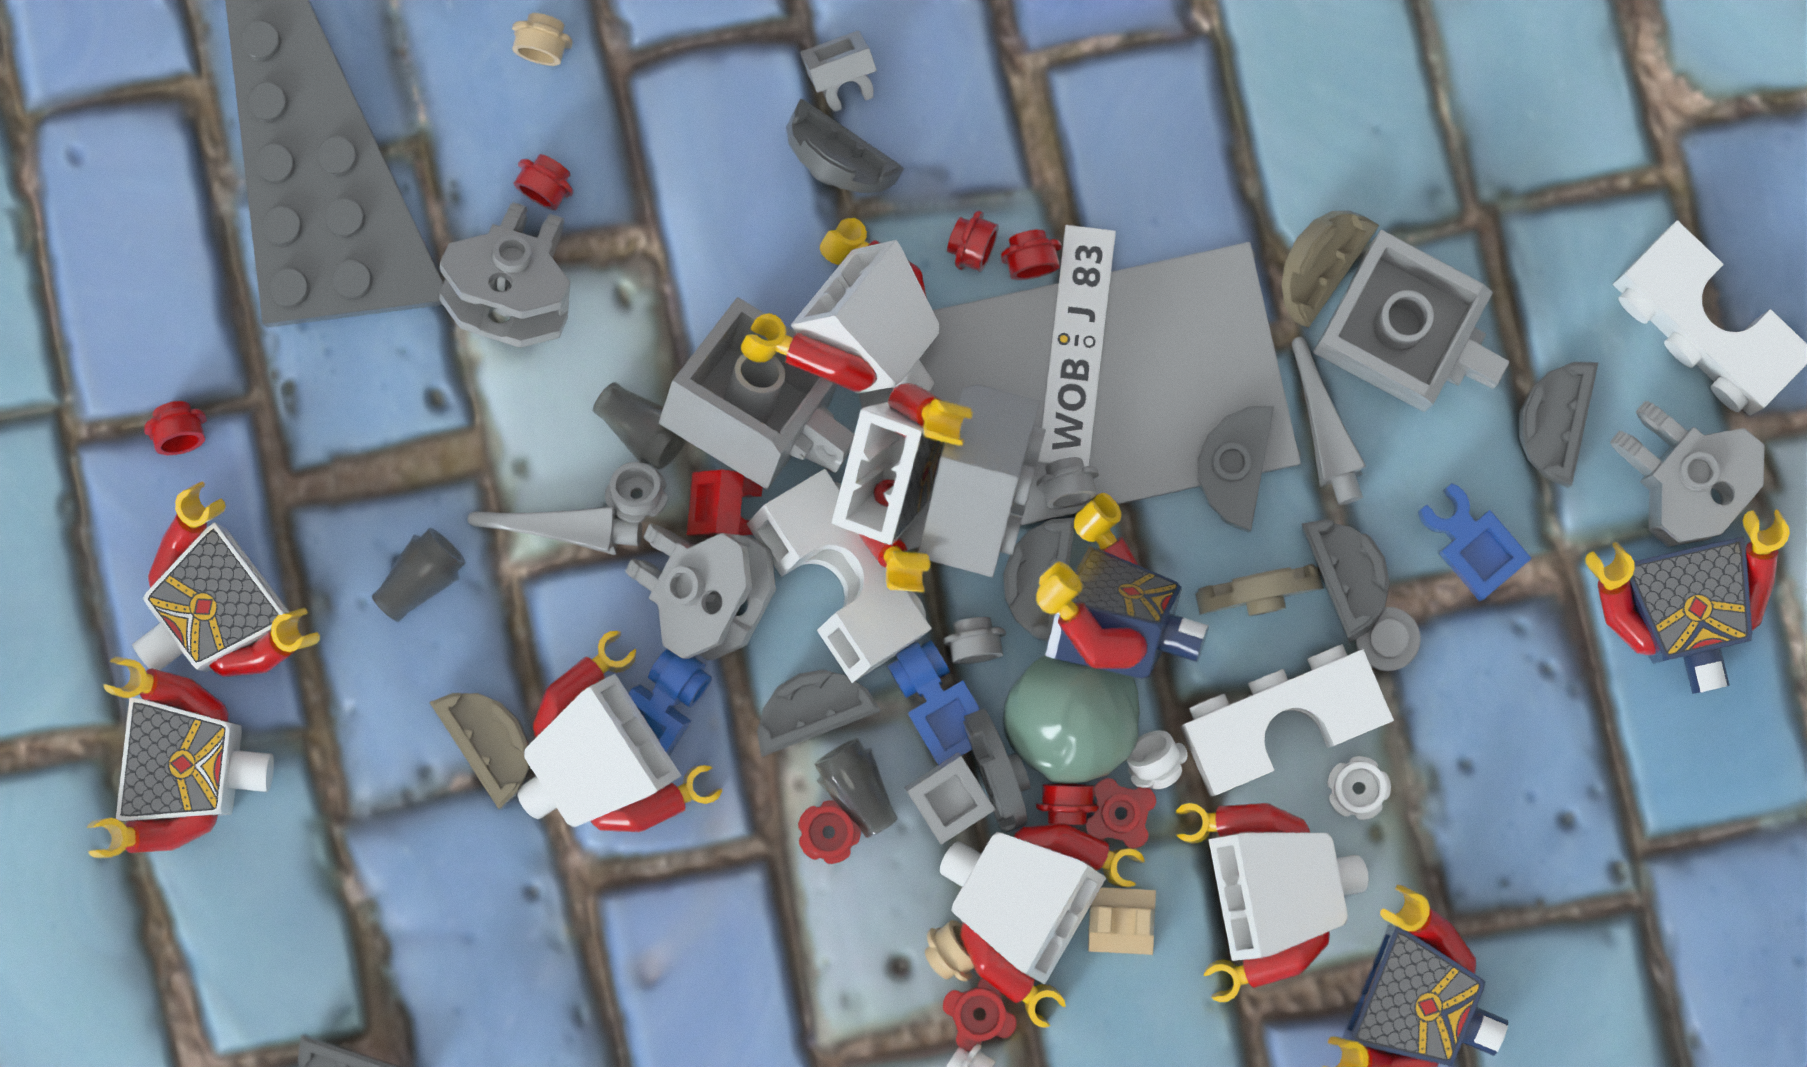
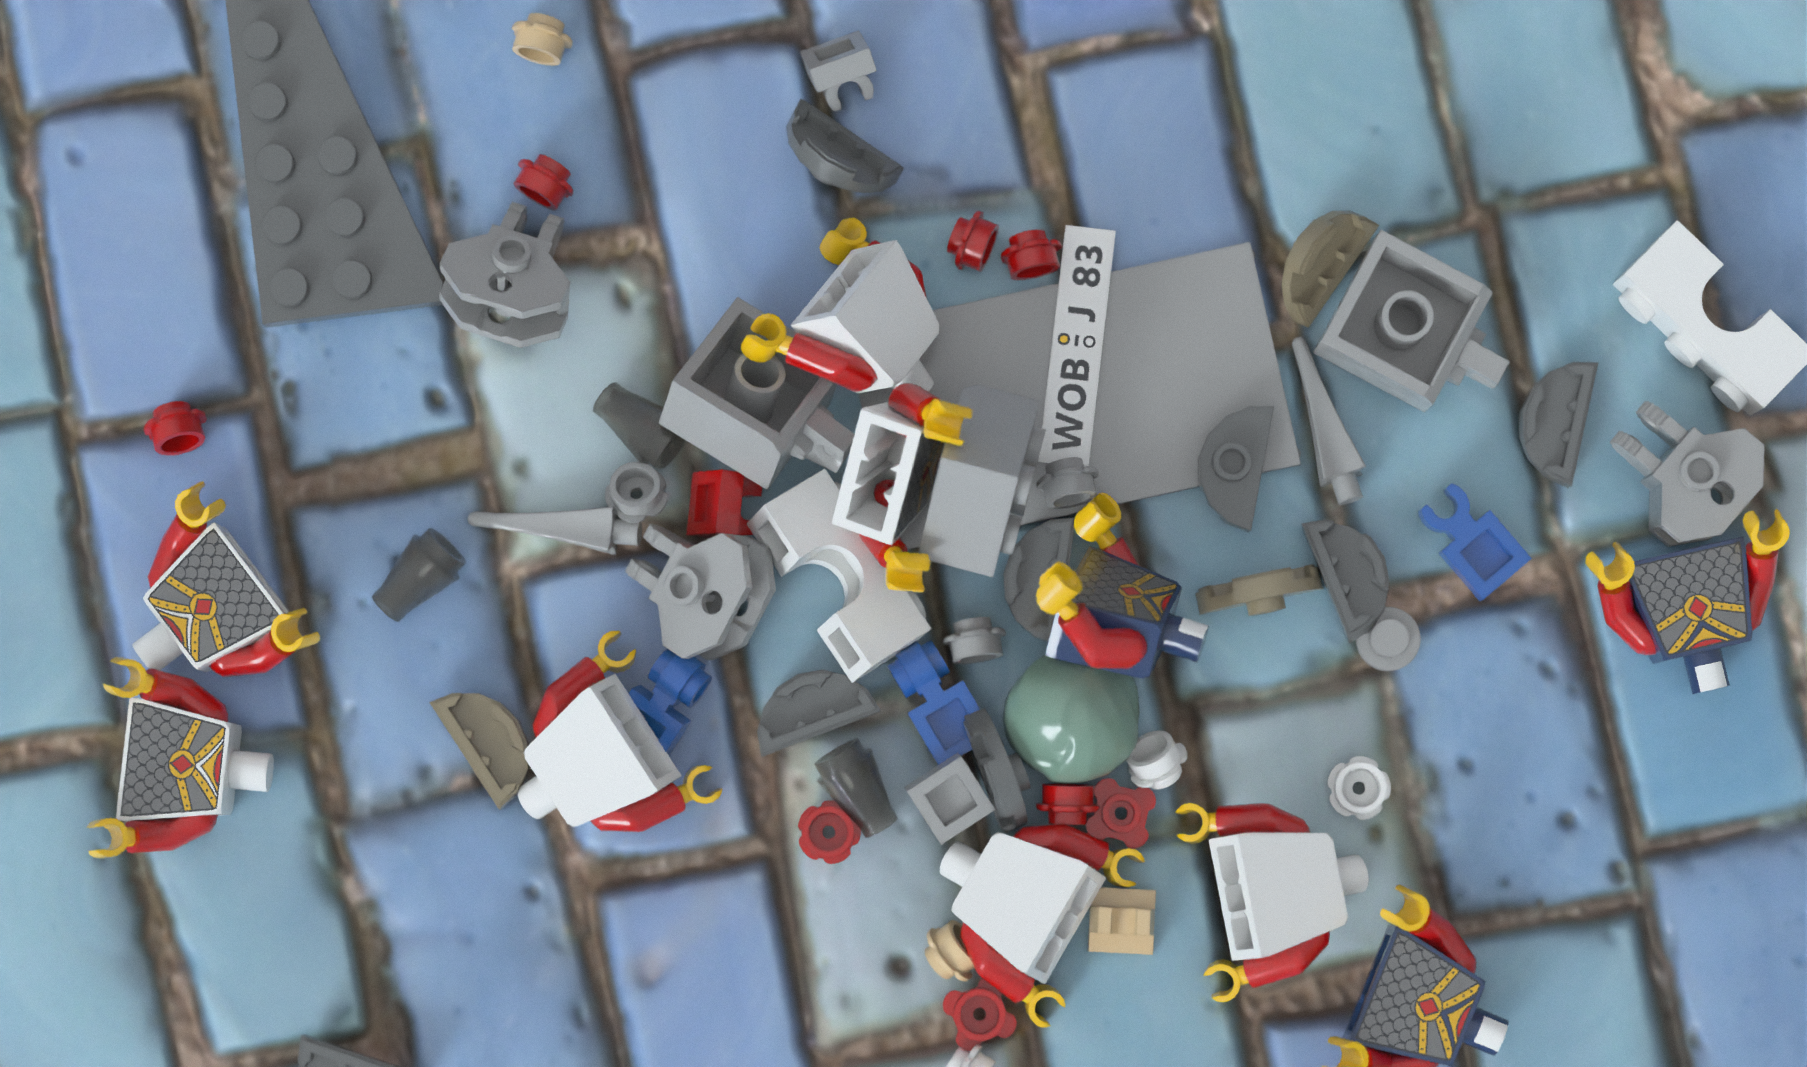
white arch [1180,644,1394,797] -> none

